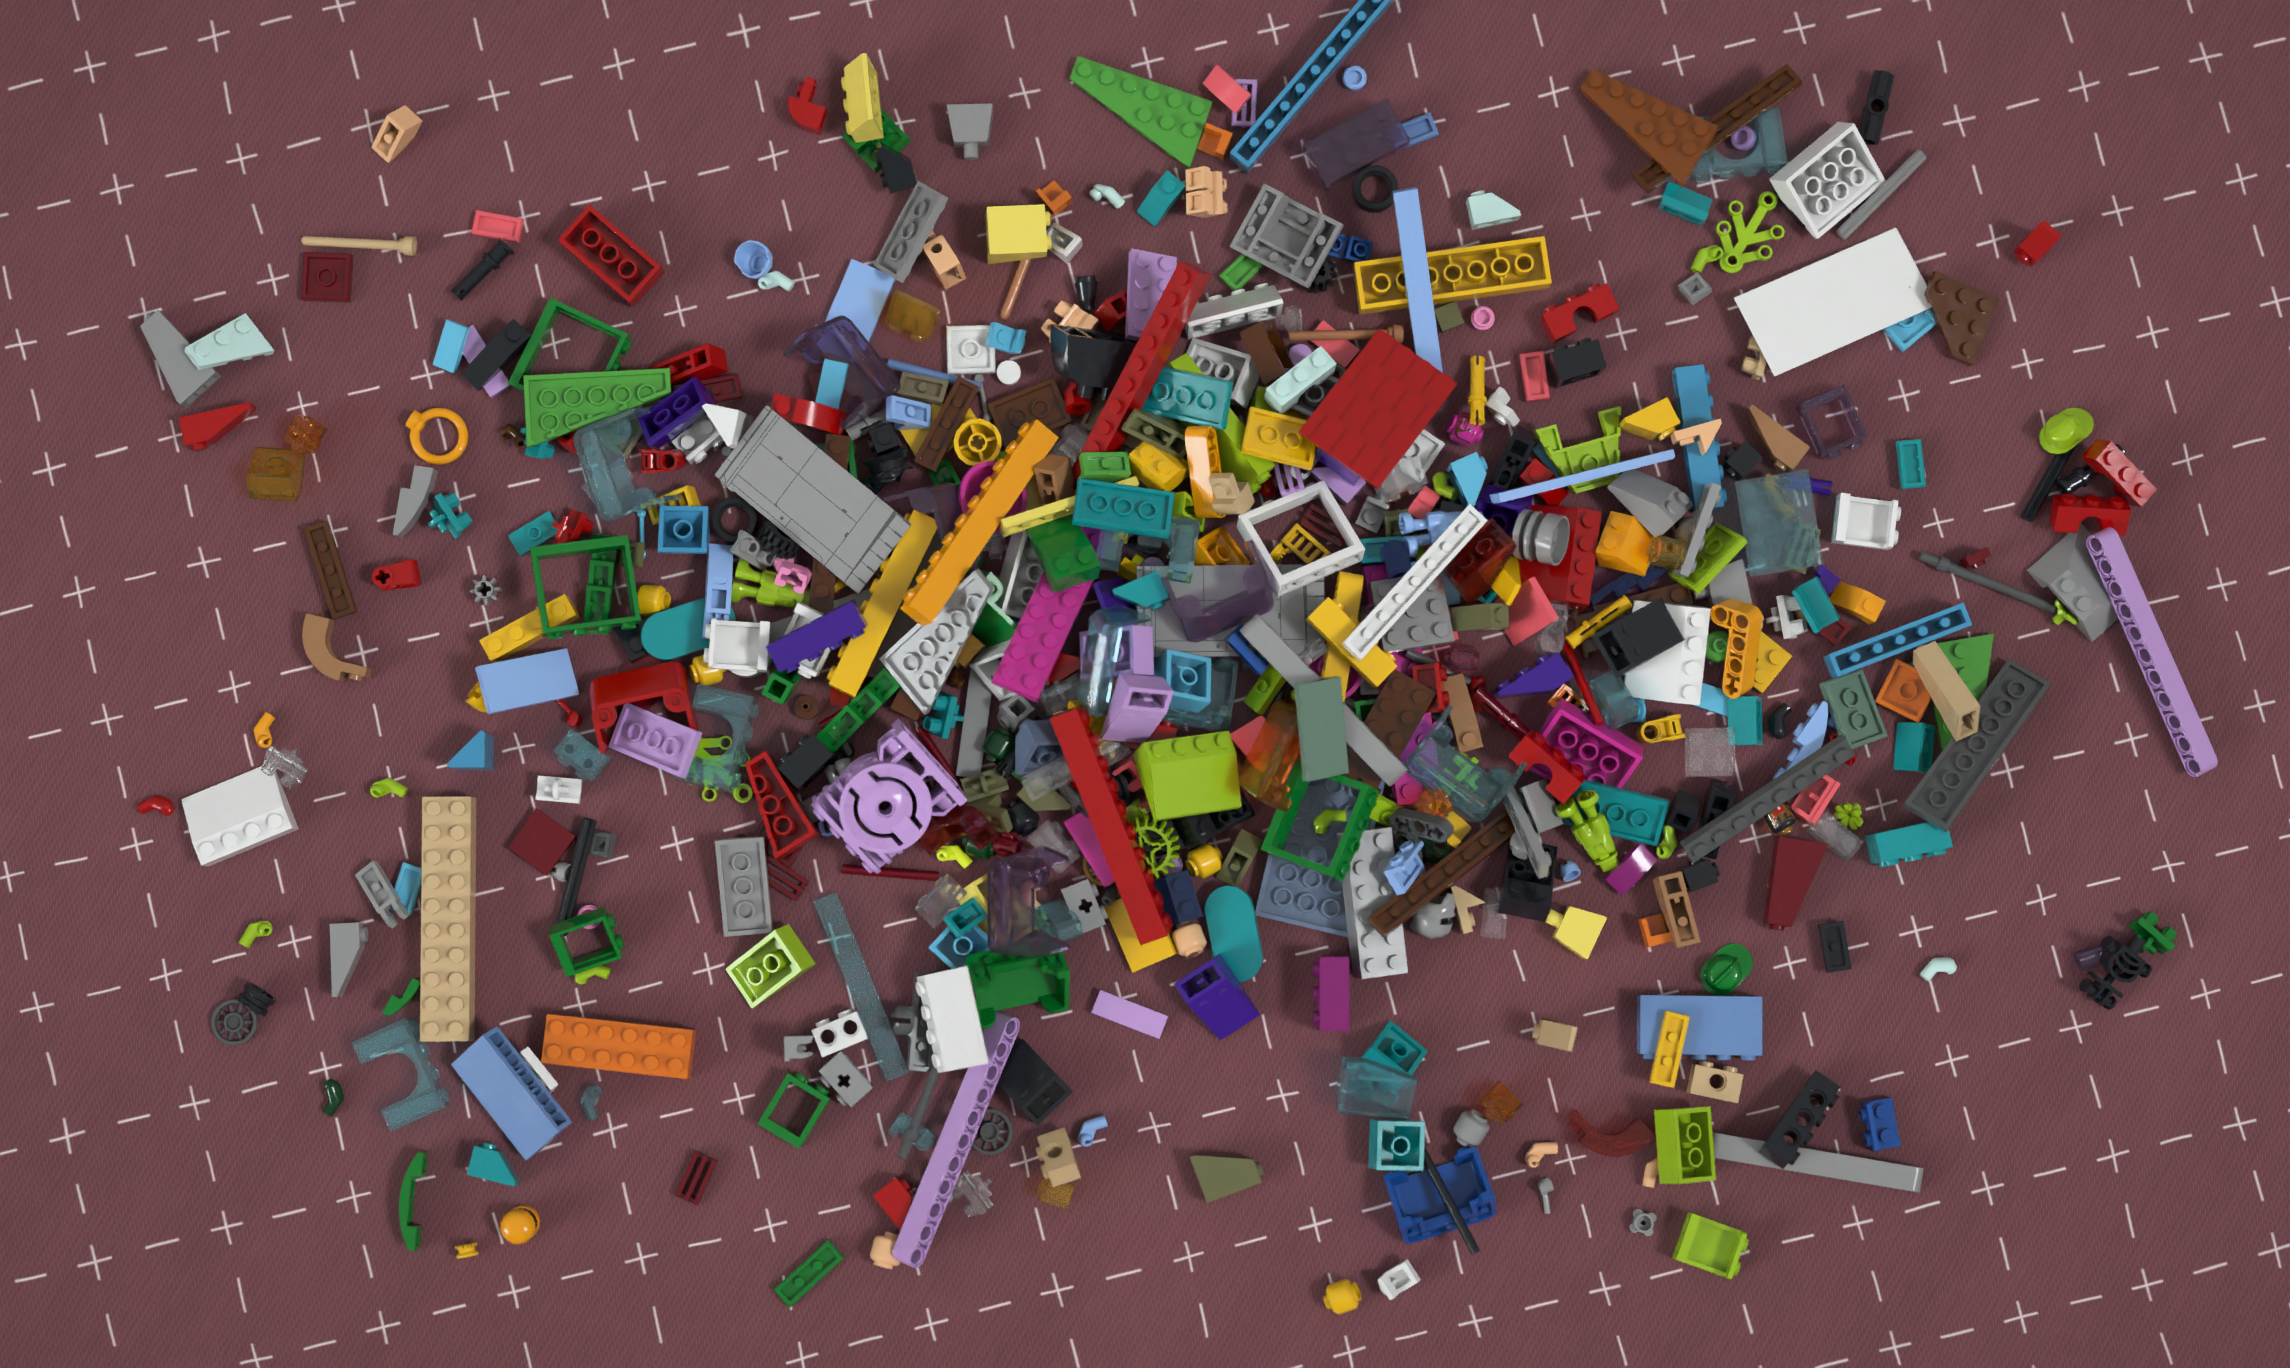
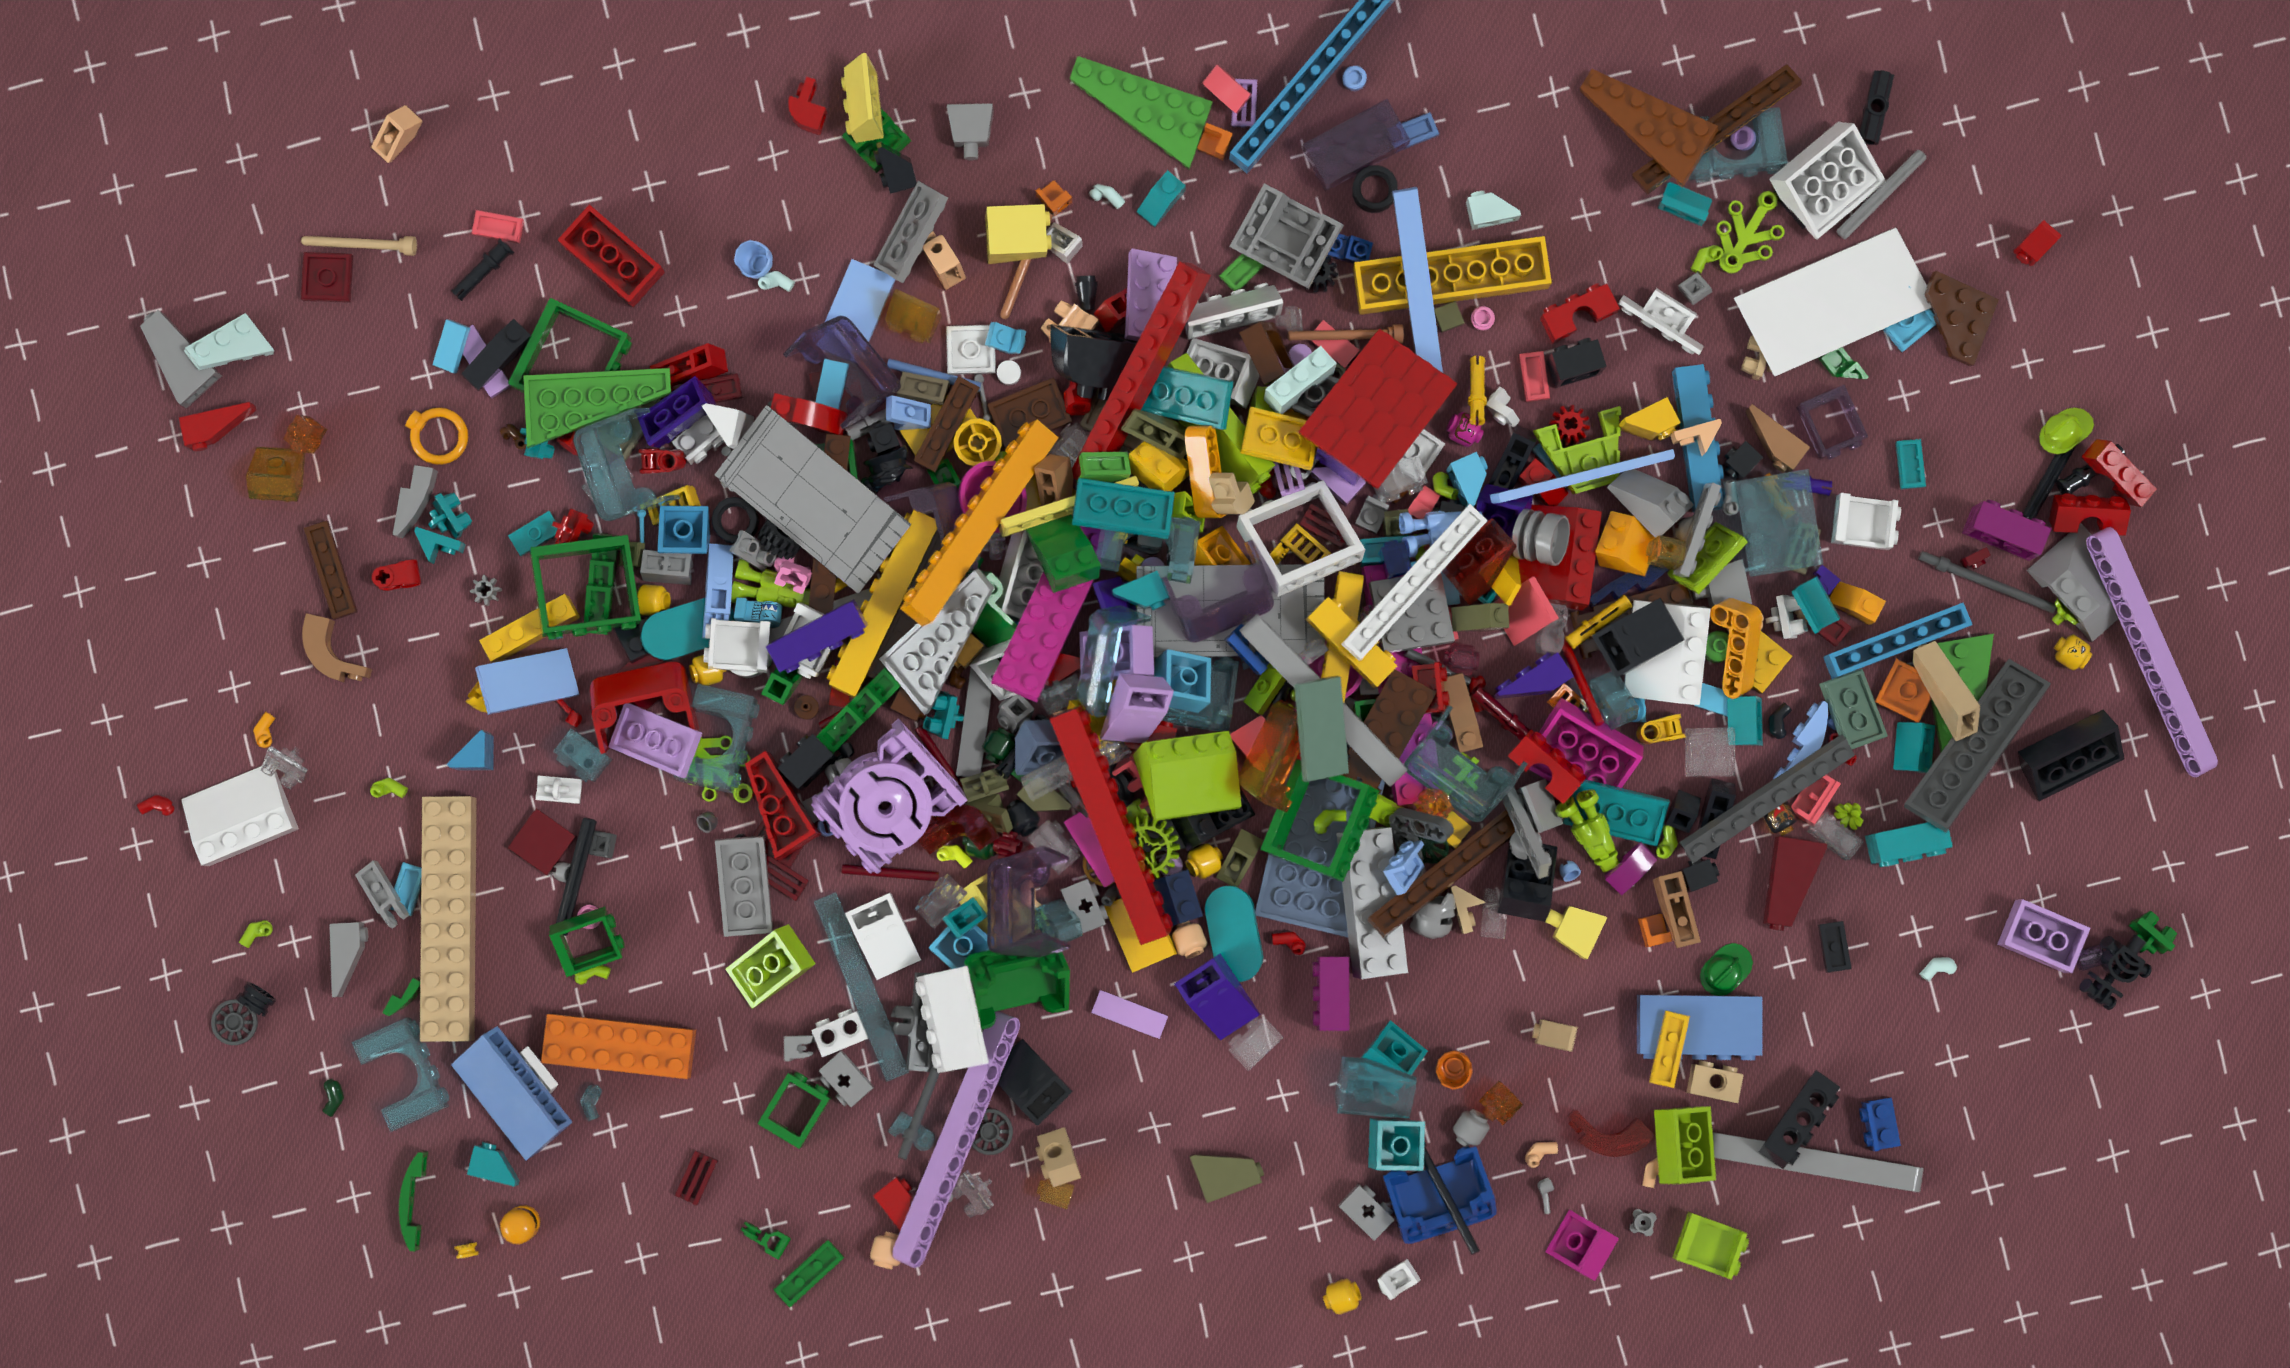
light blue arm [1078,1115,1108,1147] -> none
light nougat hips [1185,166,1227,218] -> none
none -> teal slope [414,527,466,564]
none -> light grey hinge [640,550,693,585]
none -> flat silver hinge [696,811,718,833]
none -> medium azure leg [734,598,783,628]
none -> green piece [740,1221,792,1260]
none -> white slope [845,893,921,980]
none -> clear brick [1228,1016,1283,1071]
none -> red arm [1272,931,1306,955]
none -> light grey brick [1338,1184,1394,1241]
none -> orange hair [1436,1050,1473,1090]
none -> dark pink slope [1545,1210,1619,1281]
none -> red gear [1549,405,1590,446]
none -> white bracket [1618,288,1704,355]
none -> light grey arm [1722,480,1739,515]
none -> slope [1818,347,1869,379]
none -> magenta brick [1962,500,2052,561]
none -> lavender brick [1997,899,2090,973]
none -> black slope [2017,710,2125,801]
none -> yellow head [2054,634,2092,670]

